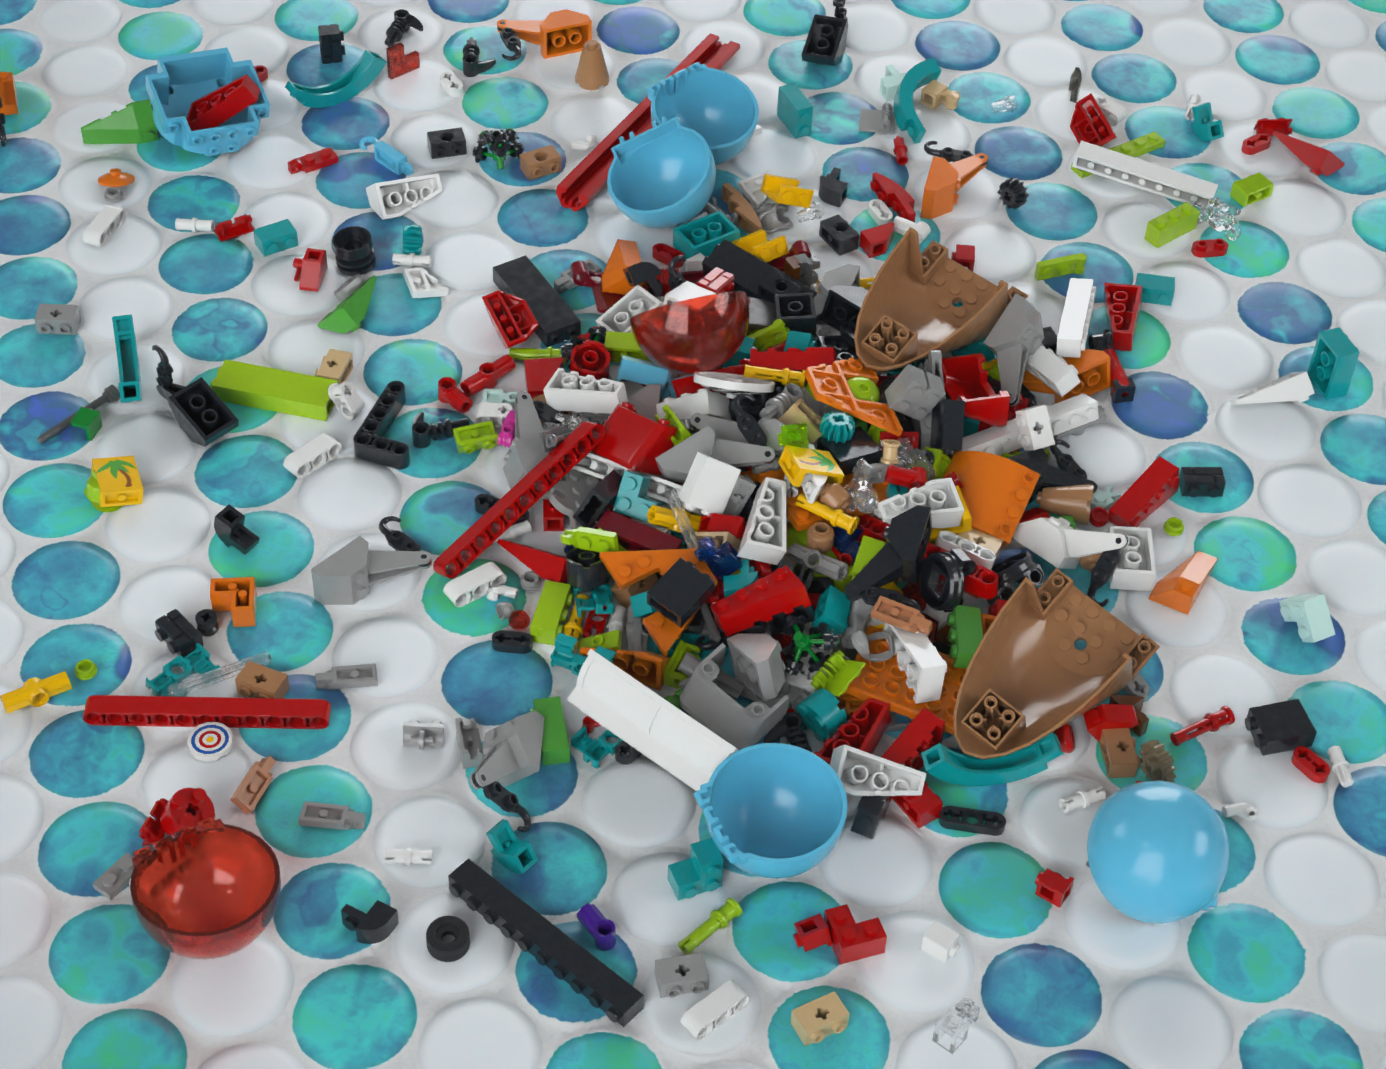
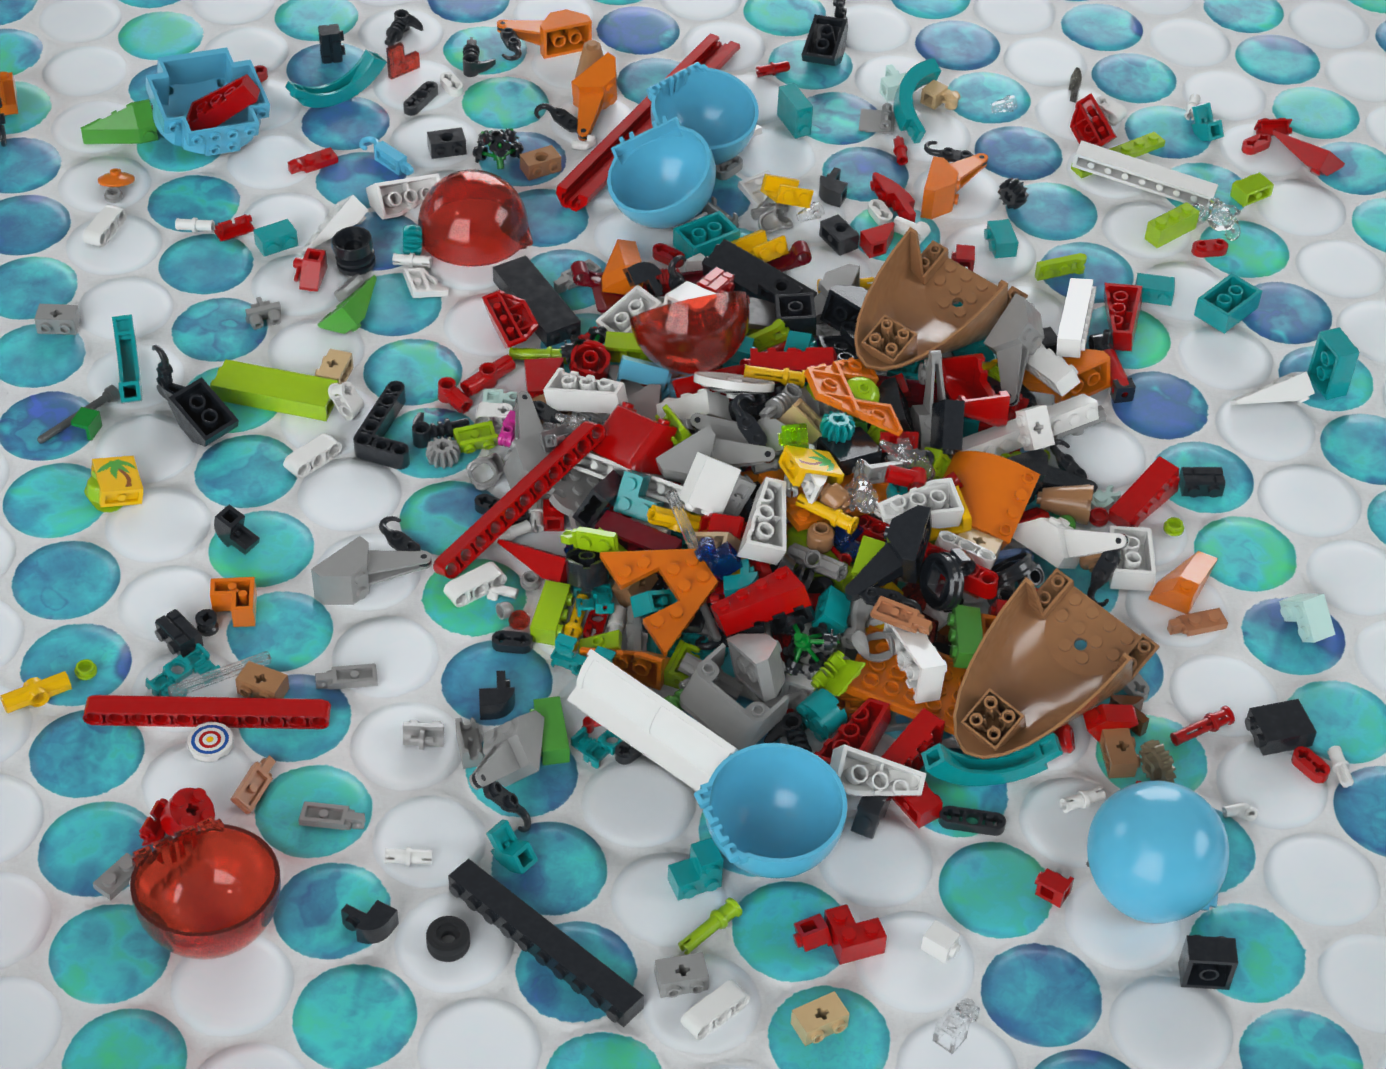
dark purple piece [577,903,616,951] -> none
black brick [647,557,715,628] -> none
medium nougat slope [721,182,762,234] -> none
dark grey hips [783,253,820,288] -> none
tan bush [880,439,901,465] -> none
light grey piece [885,364,946,421] -> none
none -> light grey hips [245,297,281,330]
none -> white wedge [302,195,369,252]
none -> black beam [403,81,438,116]
none -> clear red windscreen [418,169,533,267]
none -> light grey gear [426,436,461,469]
none -> light grey piece [466,453,504,491]
none -> black brick [479,671,515,720]
none -> white axle [528,498,544,533]
none -> orange slope [534,52,617,141]
none -> light grey beam [716,156,743,180]
none -> red axle [756,61,790,77]
none -> teal brick [984,219,1019,259]
none -> nougat hinge [1167,608,1228,637]
none -> black brick [1178,935,1238,990]
none -> teal brick [1194,273,1262,334]

